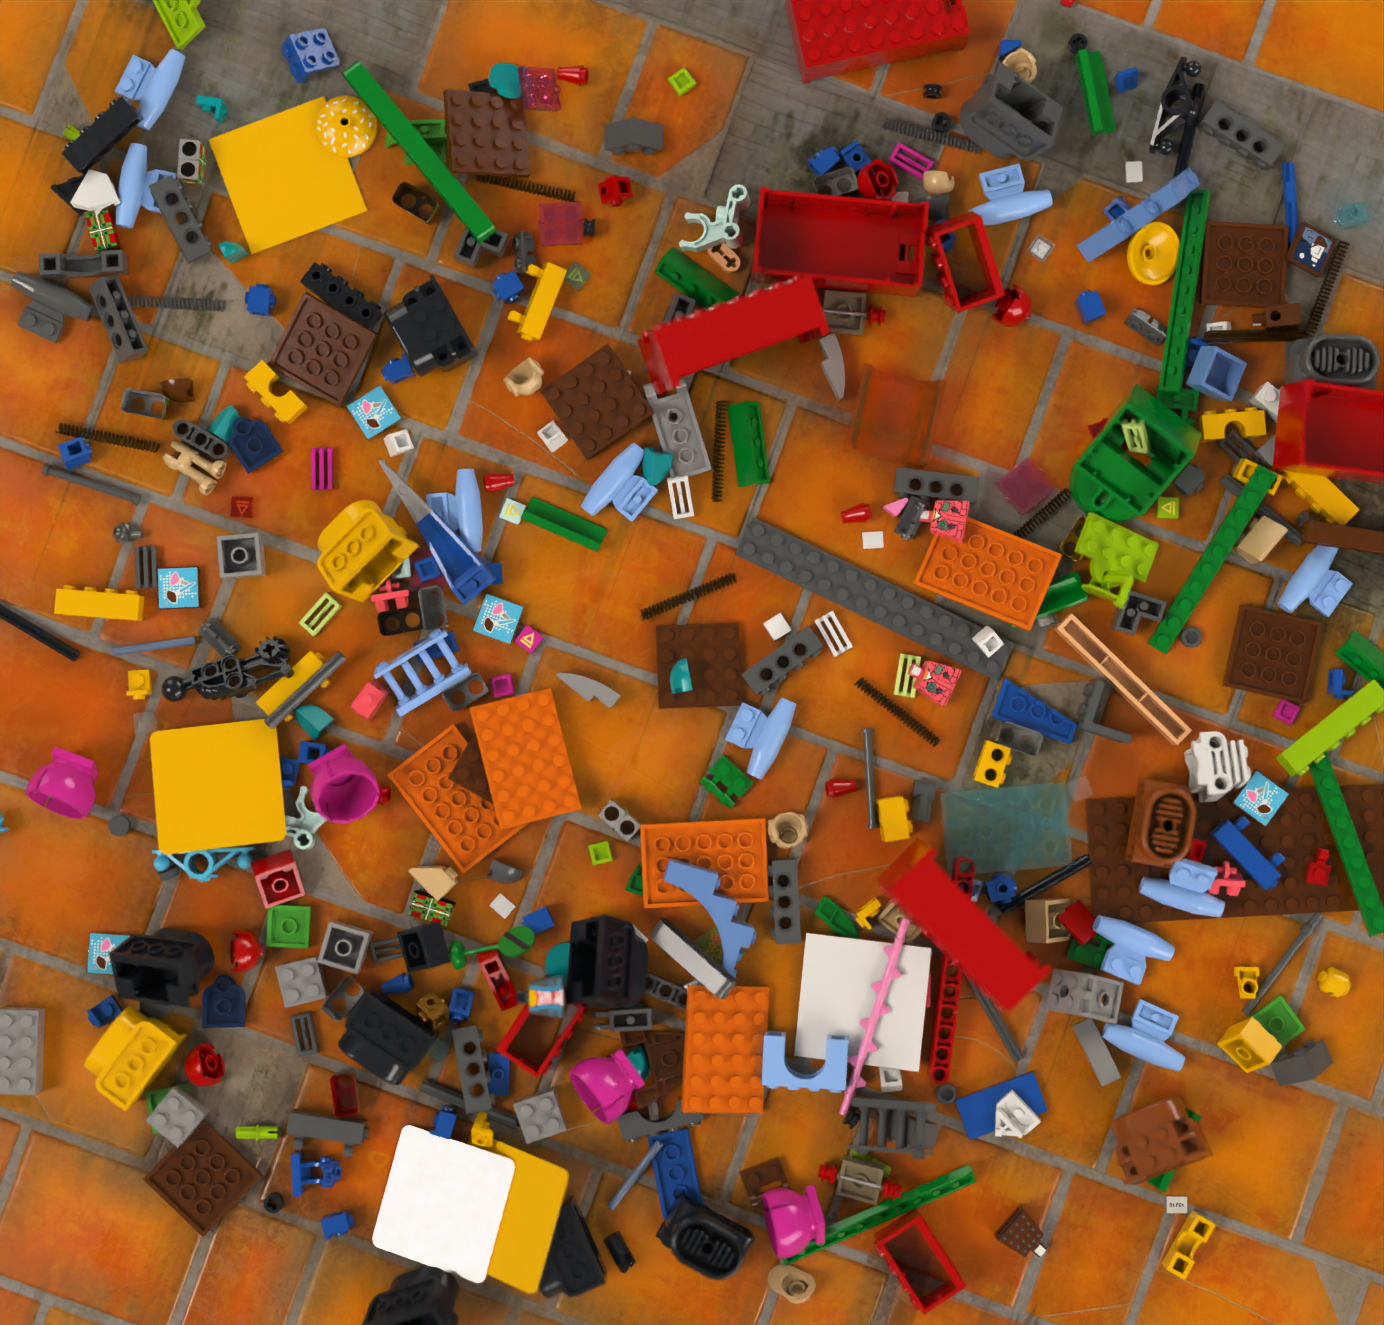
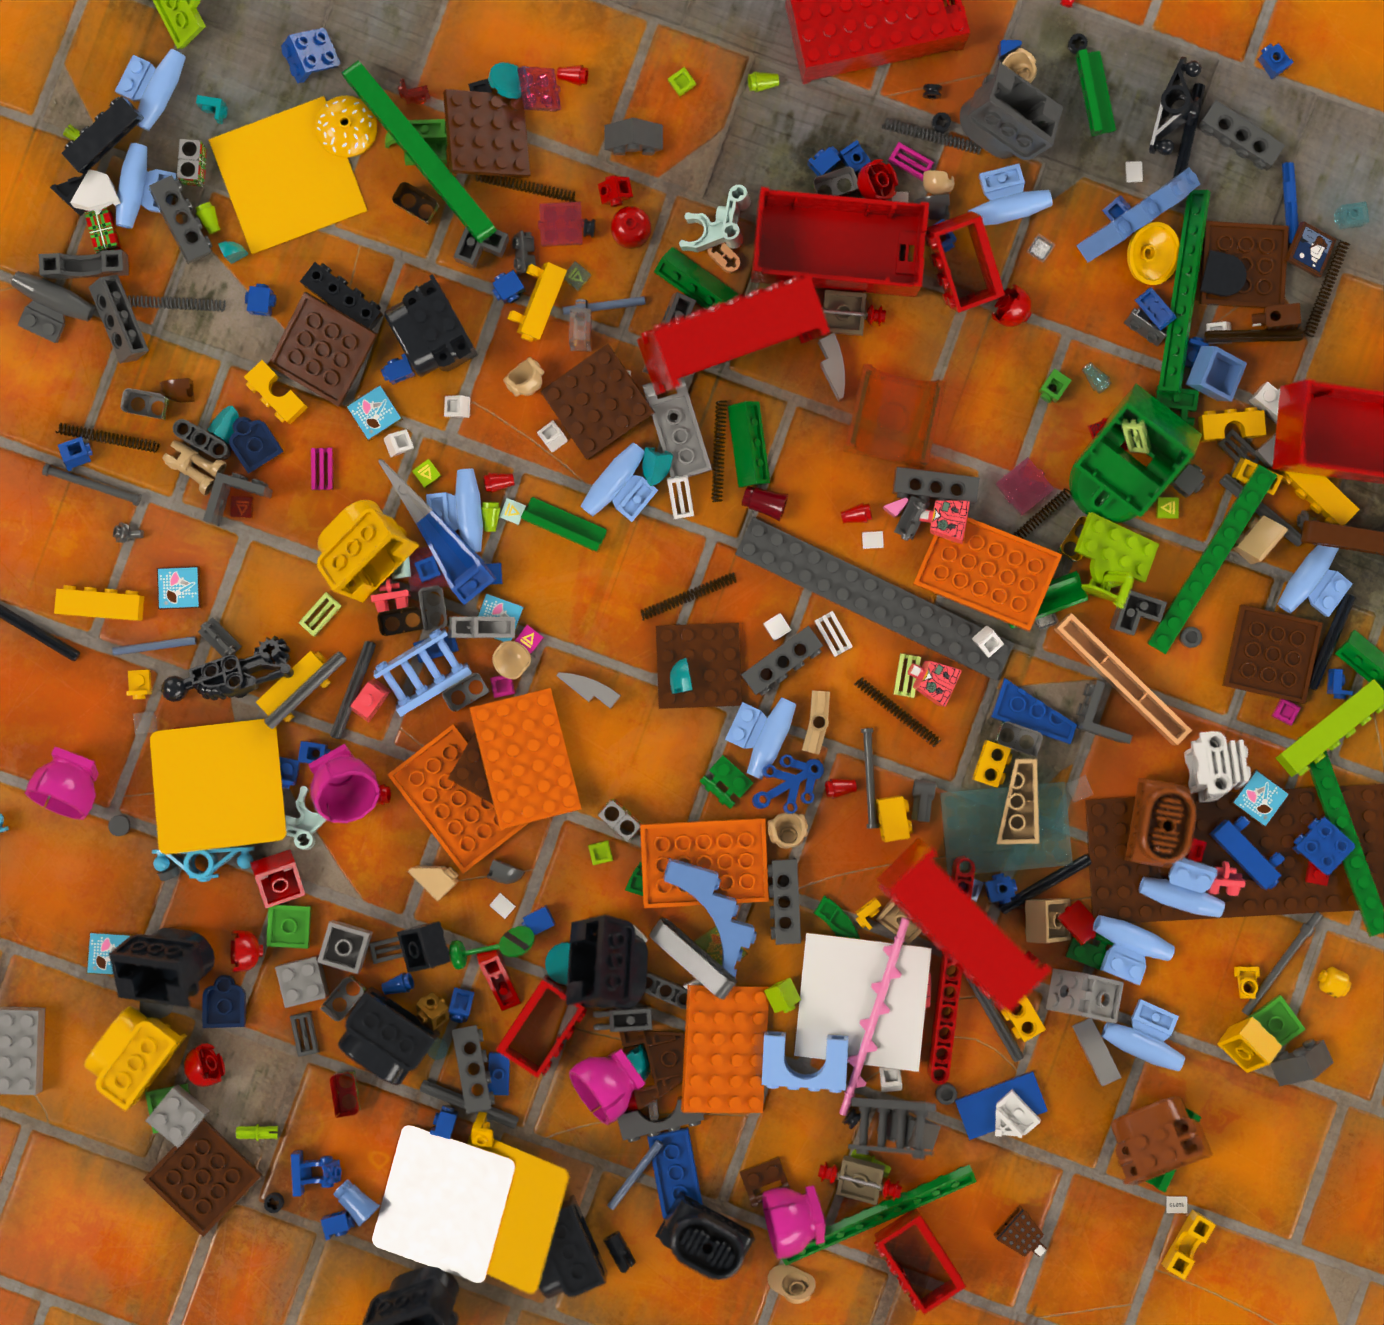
blue bracket [87,995,123,1028] -> none
dark grey tile [134,546,158,589] -> none
light grey brick [216,533,266,580] -> none
dark grey brick [286,1109,369,1158] -> none
teal brick [295,705,334,741] -> none
piece [408,890,456,927] -> none
light grey brick [513,1087,568,1144] -> none
torso [517,975,565,1018] -> none
blue brick [1075,290,1106,324] -> none
blue slope [1114,67,1138,93] -> none
dark grey brick [1284,333,1380,390] -> none
none -> lime cone [195,202,220,235]
none -> dark grey bracket [203,472,273,526]
none -> dark grey axle [330,641,376,739]
none -> medium blue plant [333,1179,380,1227]
none -> clear red bracket [398,78,431,104]
none -> lime tile [412,459,441,488]
none -> white slope [444,395,470,418]
none -> light grey slope [448,616,515,638]
none -> lime cone [481,502,501,532]
none -> tan helmet [492,641,531,679]
none -> sand blue piece [563,296,646,315]
none -> clear torso [569,299,592,351]
none -> red cylinder [611,206,651,249]
none -> dark red plant [741,486,789,522]
none -> lime cone [748,72,779,93]
none -> blue plant [752,755,824,814]
none -> lime brick [764,978,801,1013]
none -> tan piece [802,691,830,755]
none -> tan wedge [997,758,1039,844]
none -> yellow brick [1000,996,1046,1042]
none -> bright green brick [1038,369,1072,403]
none -> clear light blue cone [1082,362,1111,394]
none -> blue plate [1135,287,1177,331]
none -> black tile [1199,250,1247,297]
none -> blue brick [1258,43,1293,79]
none -> blue bracket [1292,817,1355,875]
none -> black axle [1309,593,1356,690]

